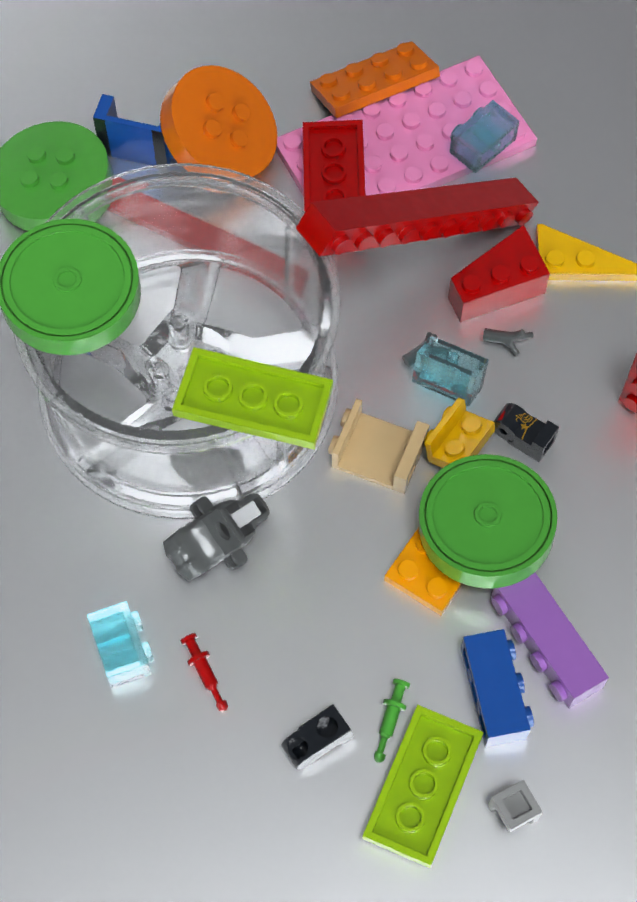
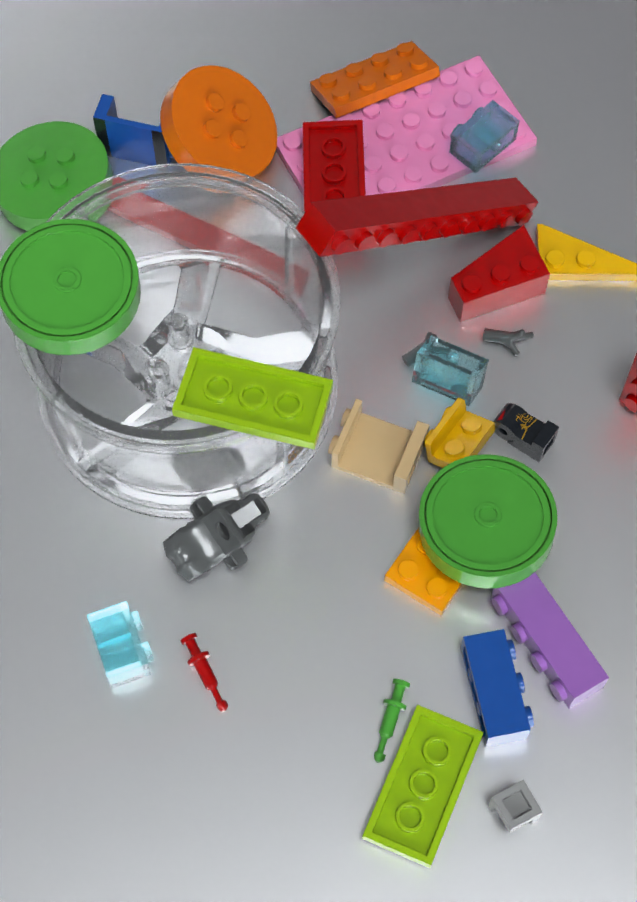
black leg [281,704,354,770] -> none

